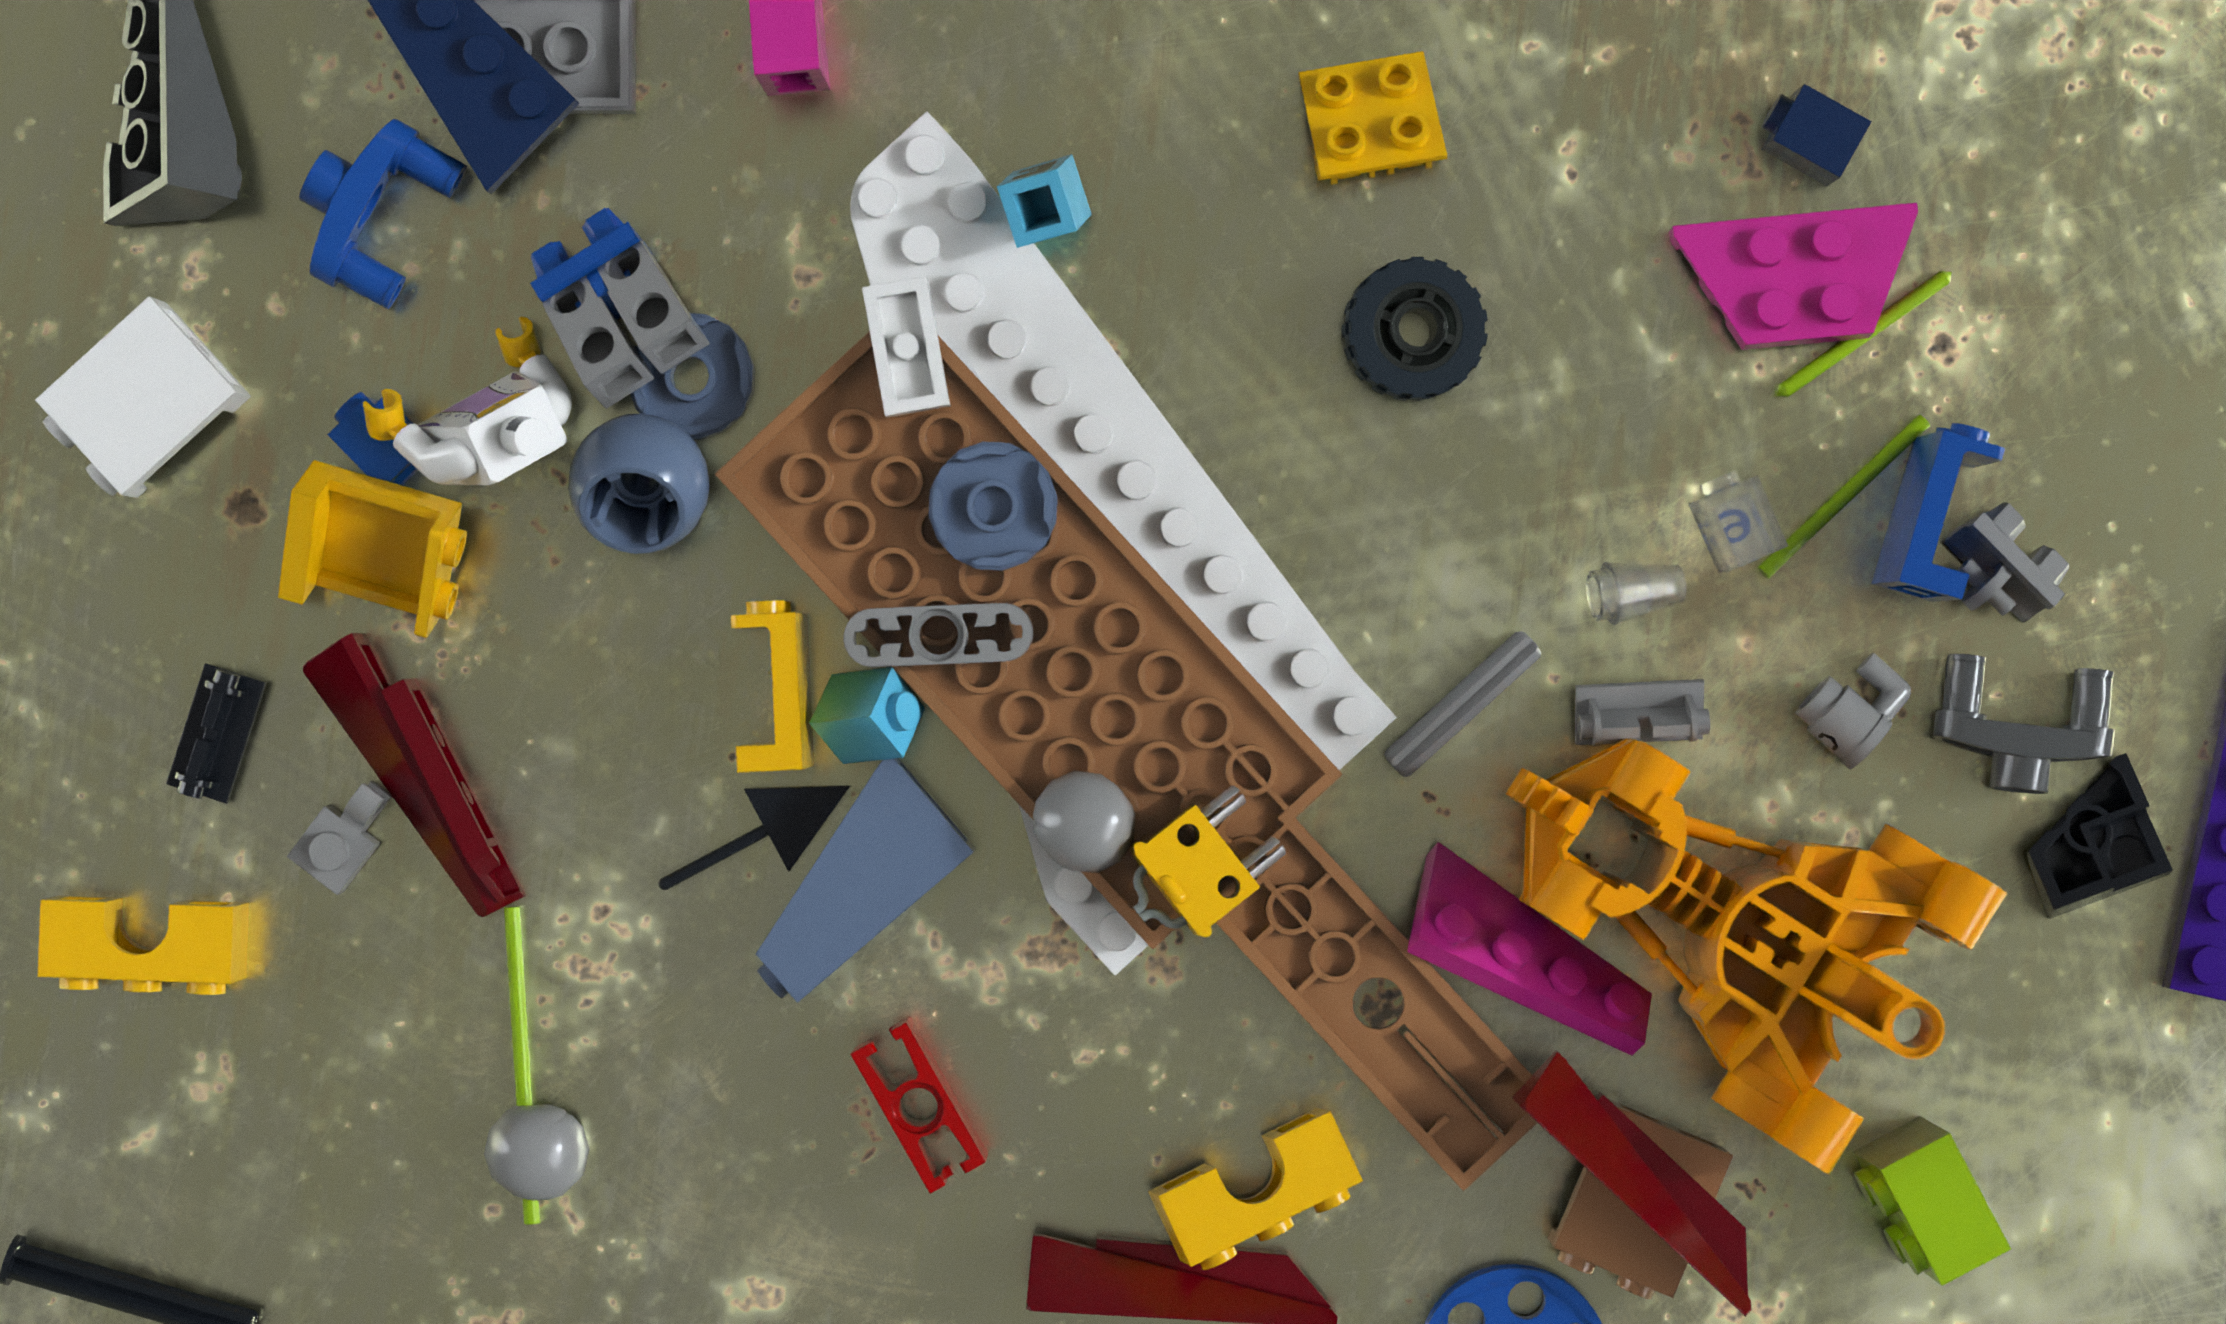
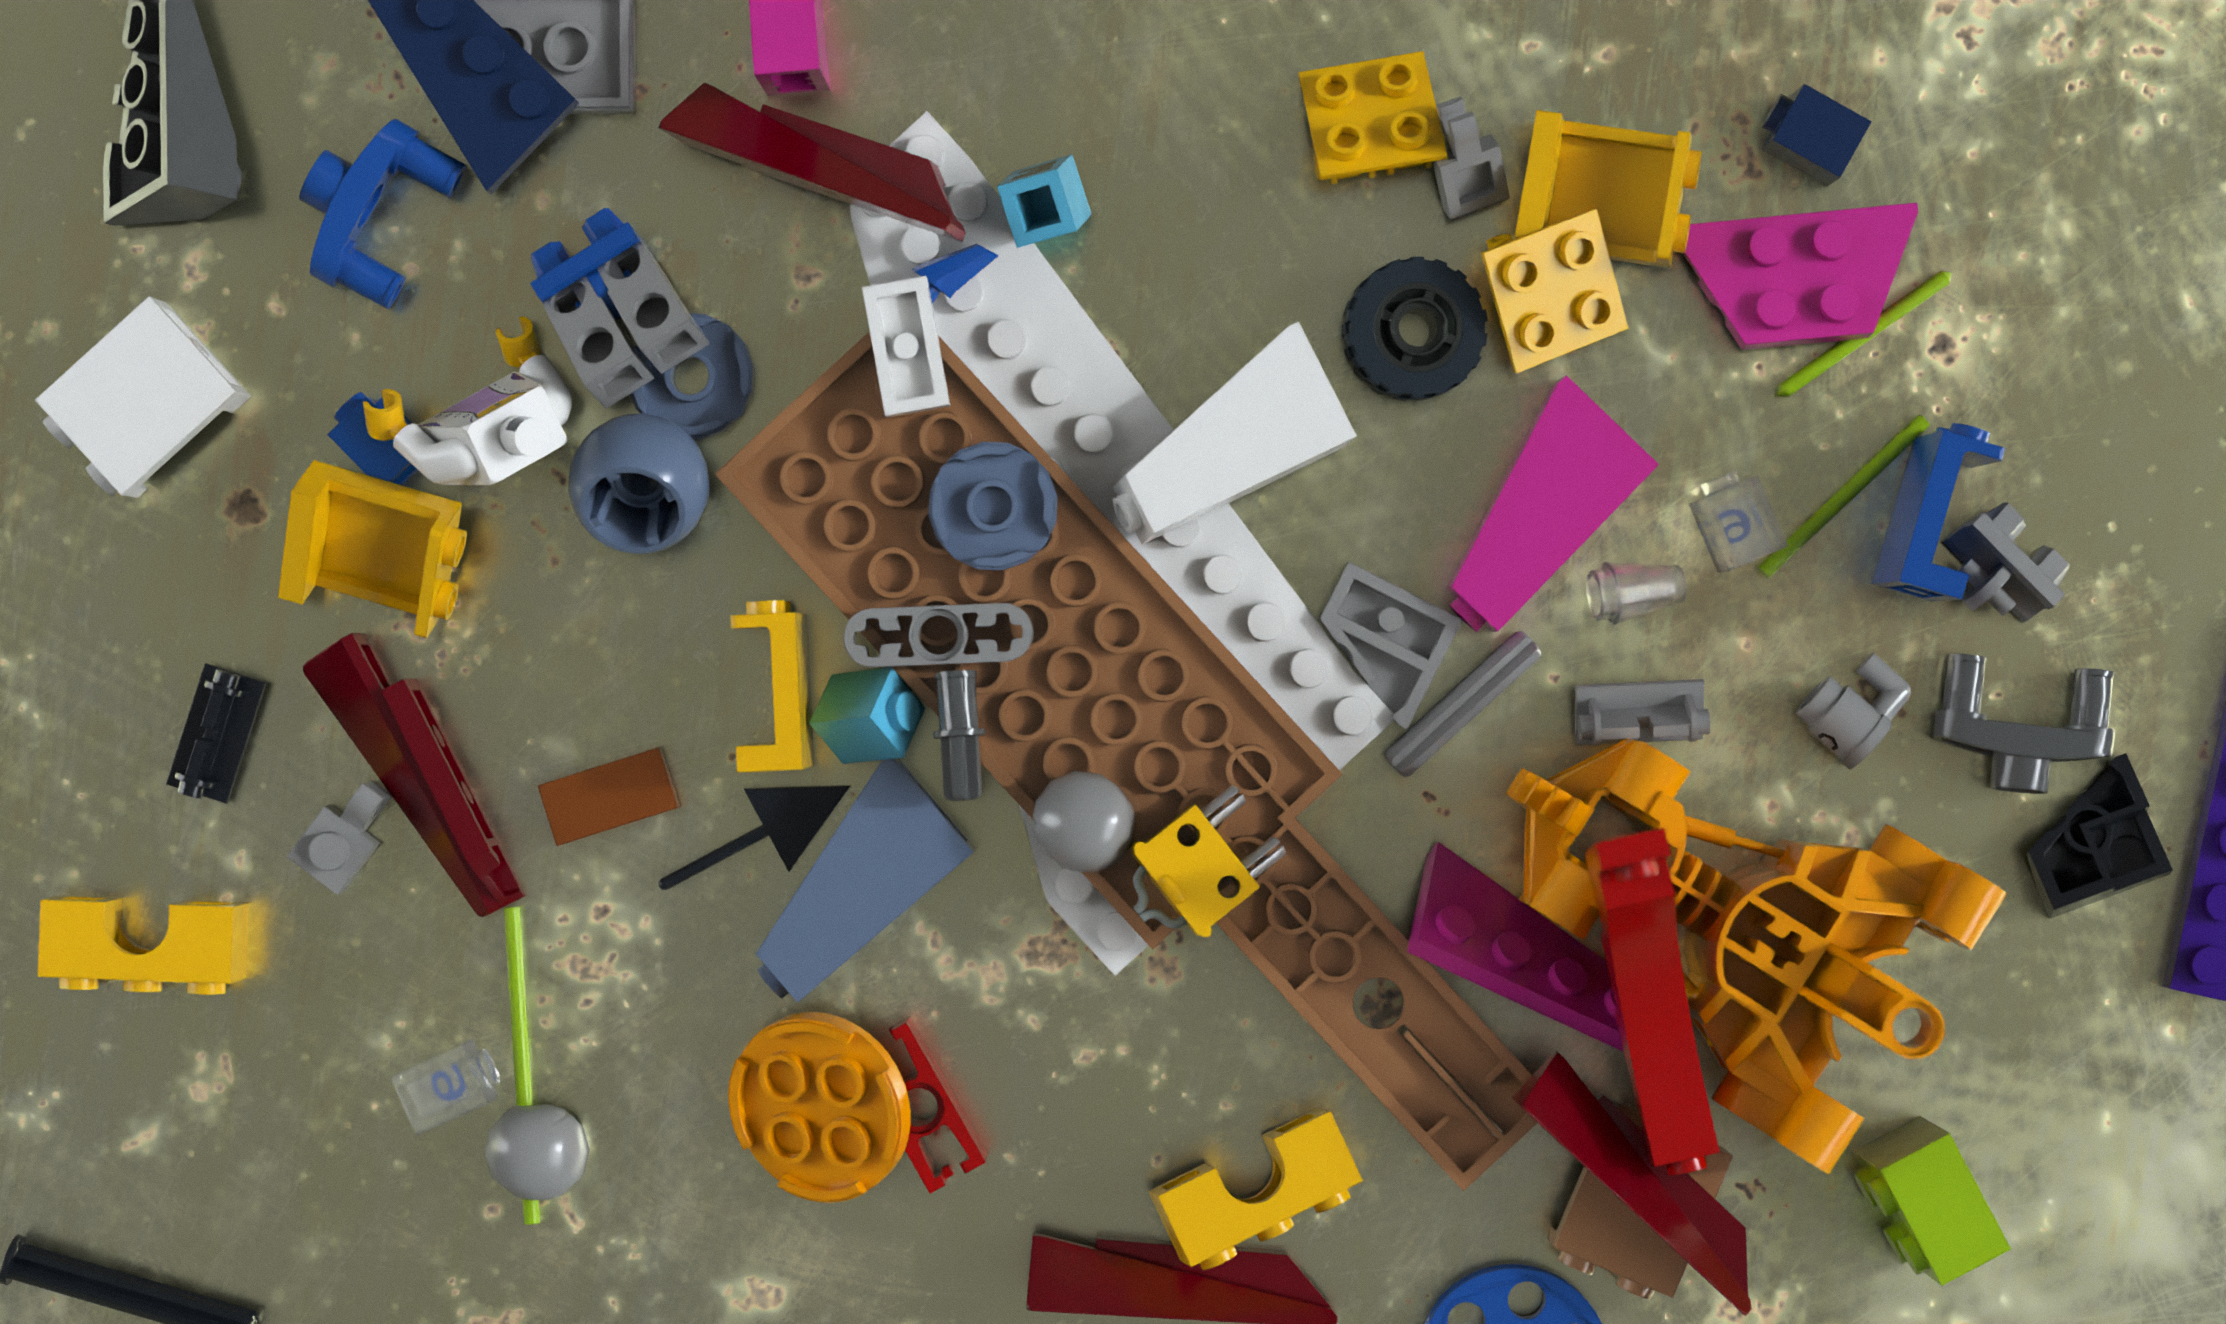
none -> clear brick [390,1039,500,1136]
none -> dark orange tile [538,747,681,846]
none -> dark red wedge [658,83,966,242]
none -> light orange tile [728,1012,911,1203]
none -> blue bar [912,243,998,304]
none -> dark grey axle [933,670,985,801]
none -> white slope [1113,322,1357,545]
none -> light grey wing [1319,562,1463,729]
none -> light grey plate [1433,96,1510,220]
none -> dark pink slope [1446,375,1659,632]
none -> yellow hinge [1481,208,1629,374]
none -> yellow panel [1515,110,1702,268]
none -> red arch [1585,827,1720,1176]

